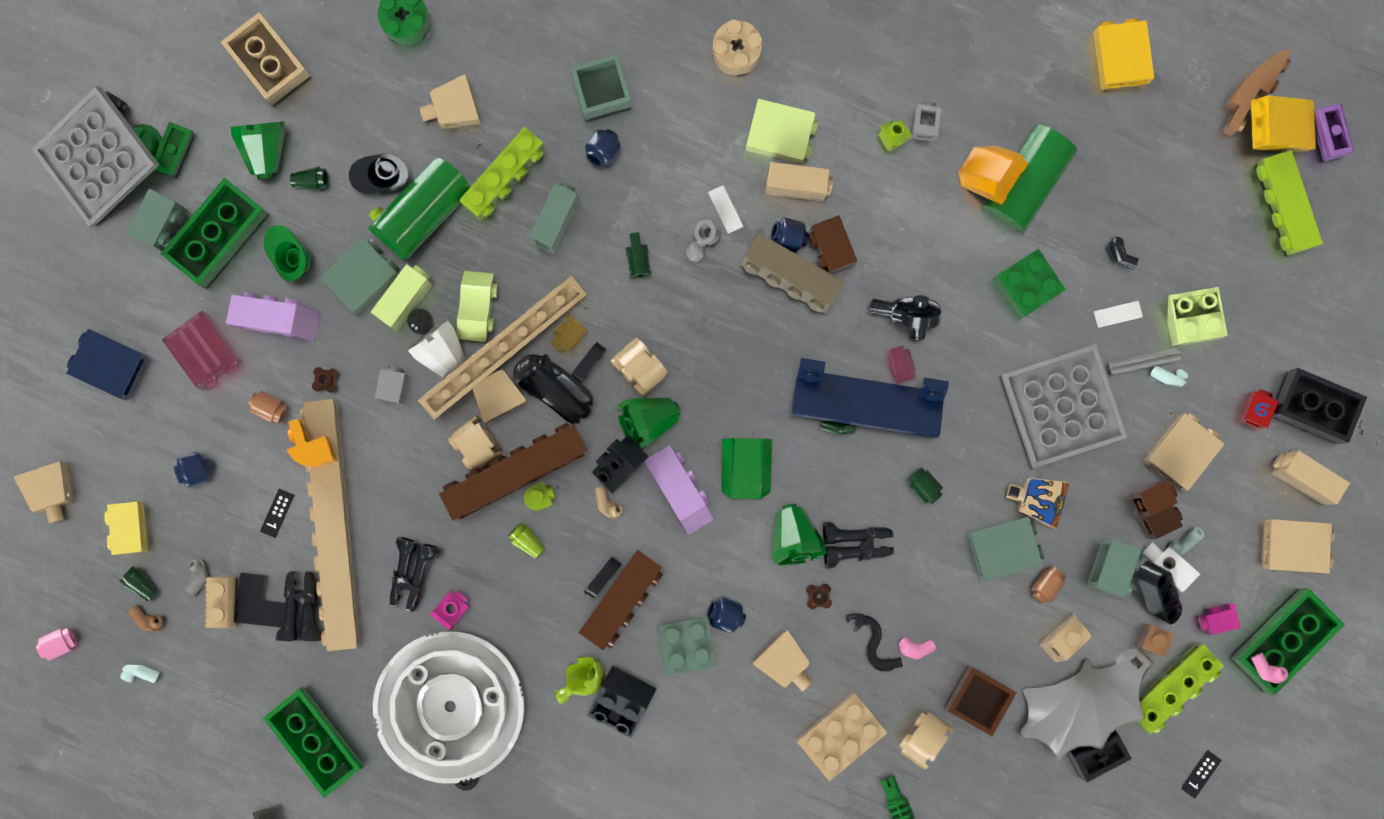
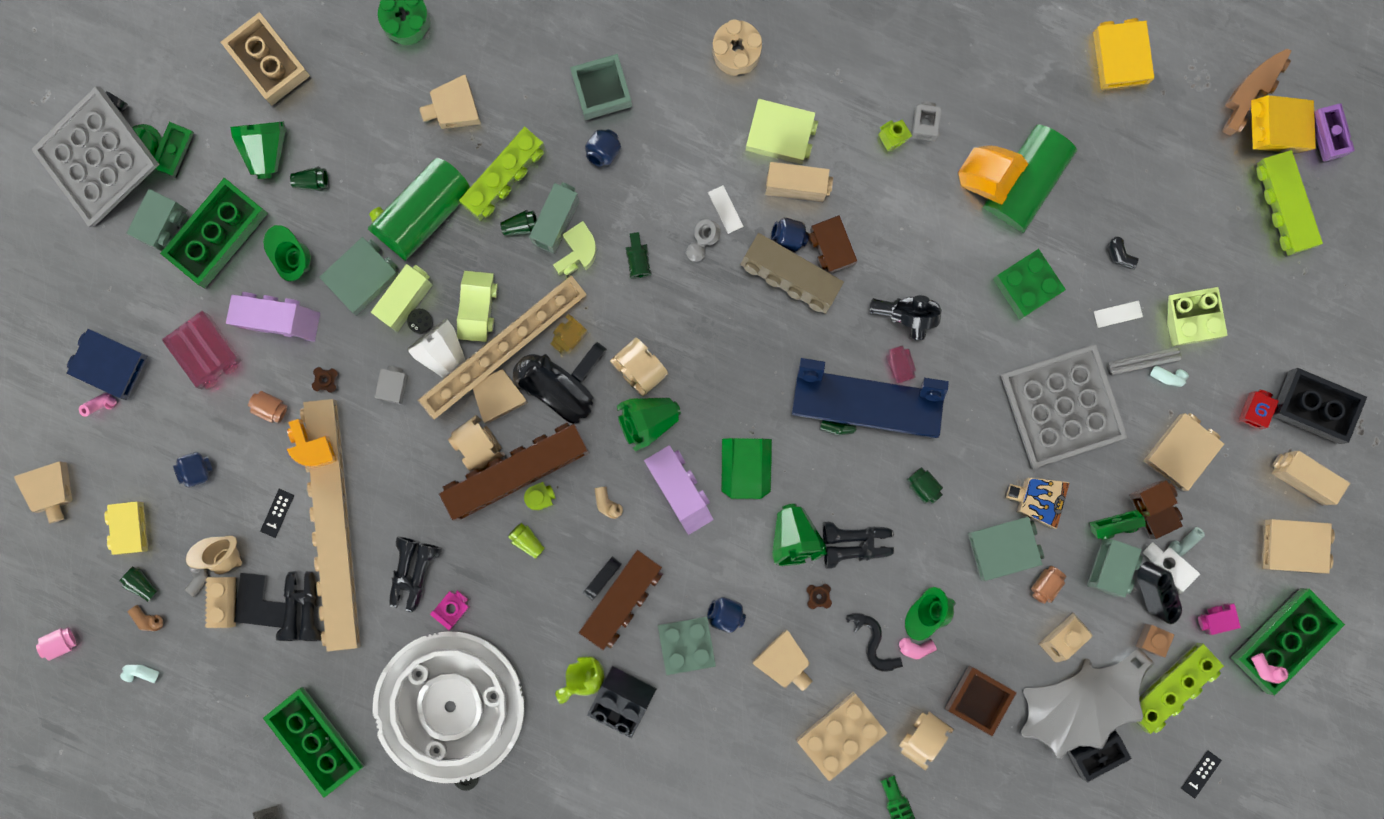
black piece [349,153,408,194] -> none
black brick [592,435,649,494] -> none
none -> bright pink arm [79,393,117,417]
none -> tan piece [186,536,242,574]
none -> dark green cone [500,210,537,236]
none -> yellowish green brick [553,221,596,276]
none -> green piece [905,587,956,641]
none -> green plate [1089,510,1146,540]

